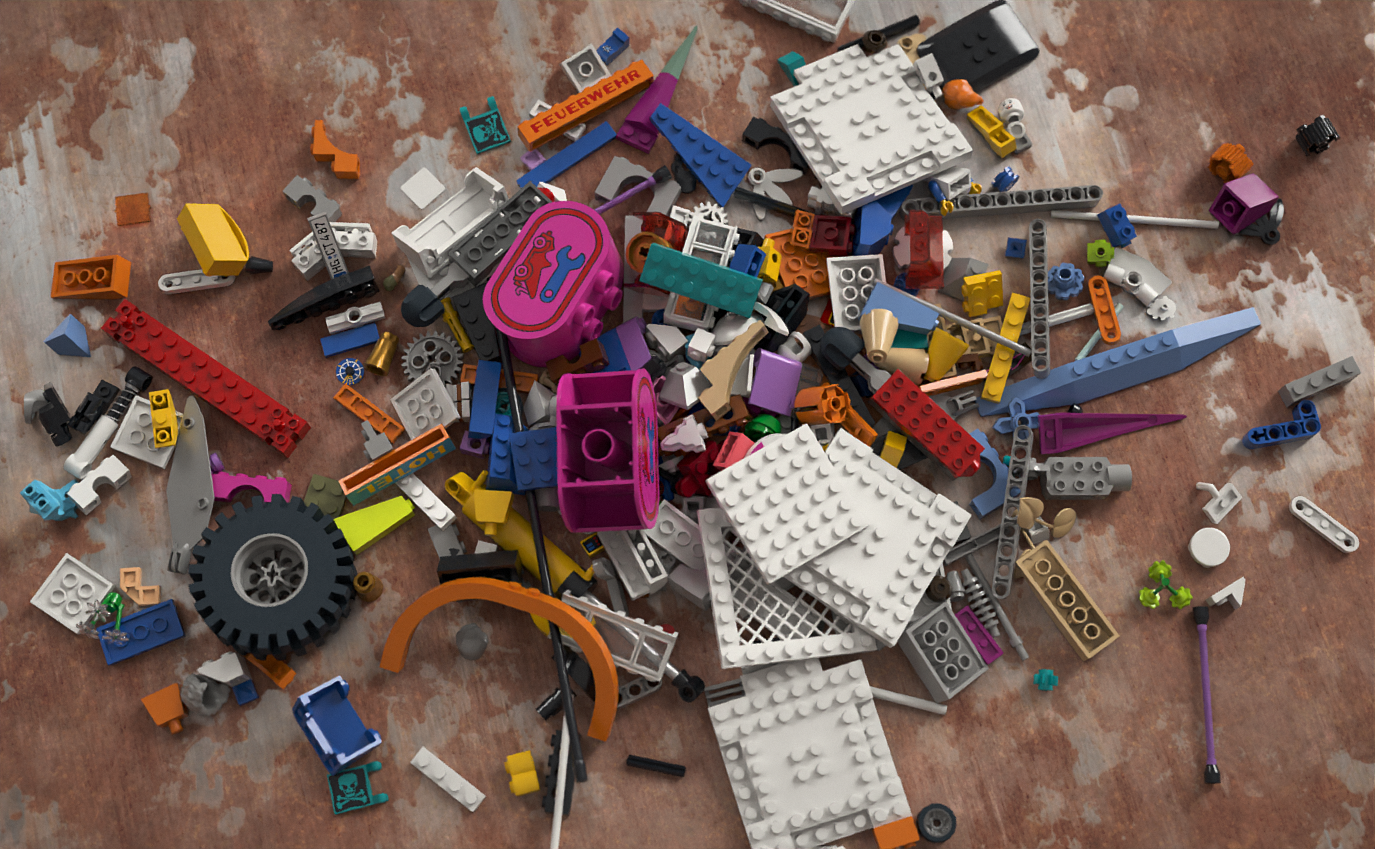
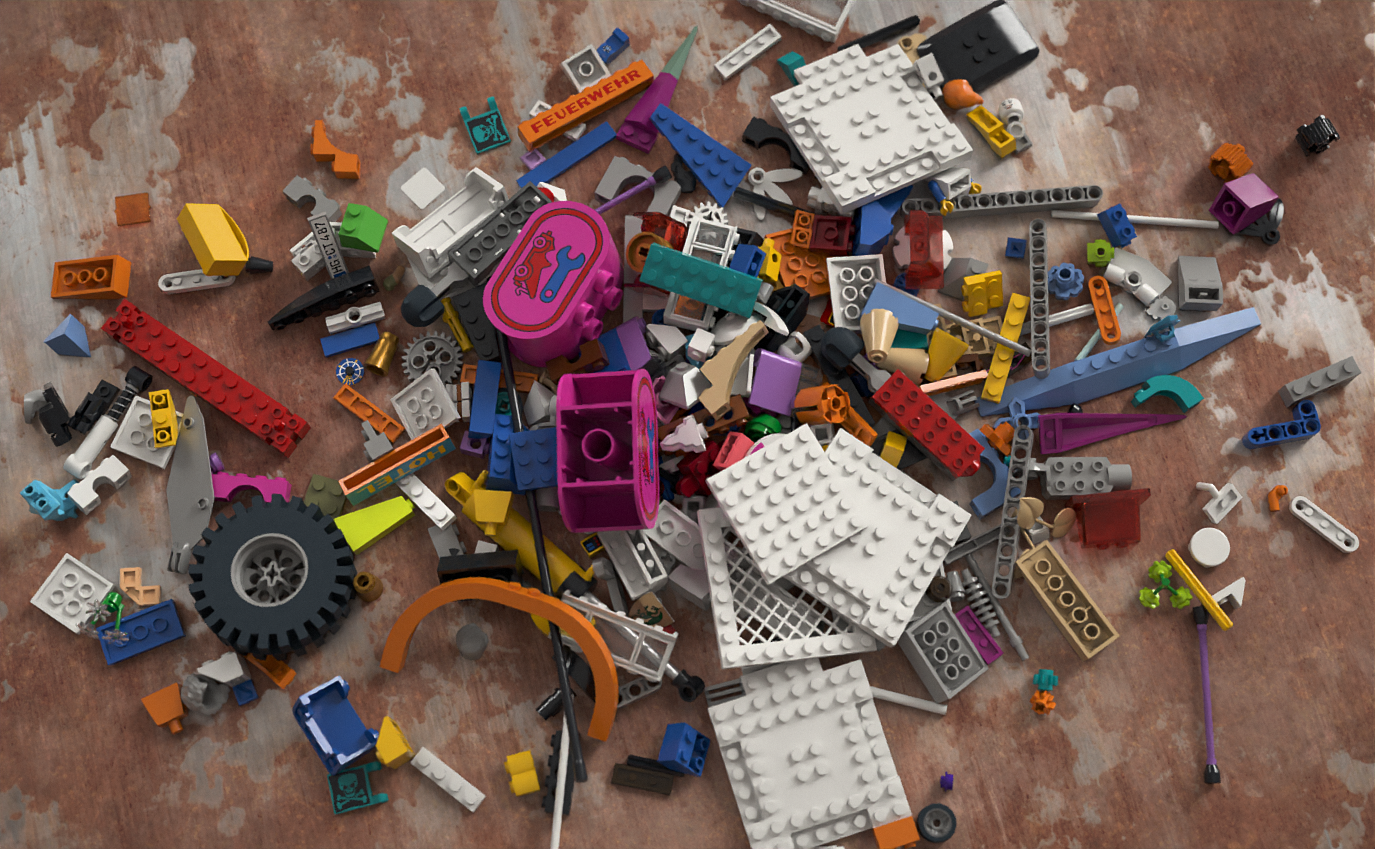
dark brown cone [863,30,887,54] -> none
blue wheel [991,166,1020,192] -> none
none -> bright green slope [338,203,388,253]
none -> yellow slope [376,715,415,769]
none -> dark brown tile [611,763,674,796]
none -> shield [628,591,675,628]
none -> blue slope [658,723,710,777]
none -> white plate [714,24,782,81]
none -> dark purple plate [940,772,953,792]
none -> orange plant [979,421,1015,457]
none -> orange gear [1029,690,1056,715]
none -> clear red windscreen [1064,488,1151,550]
none -> teal arch [1131,375,1204,413]
none -> dark azure shield [1142,315,1181,342]
none -> yellow axle [1165,549,1233,631]
none -> light grey slope [1178,256,1223,311]
none -> orange arm [1268,485,1288,512]

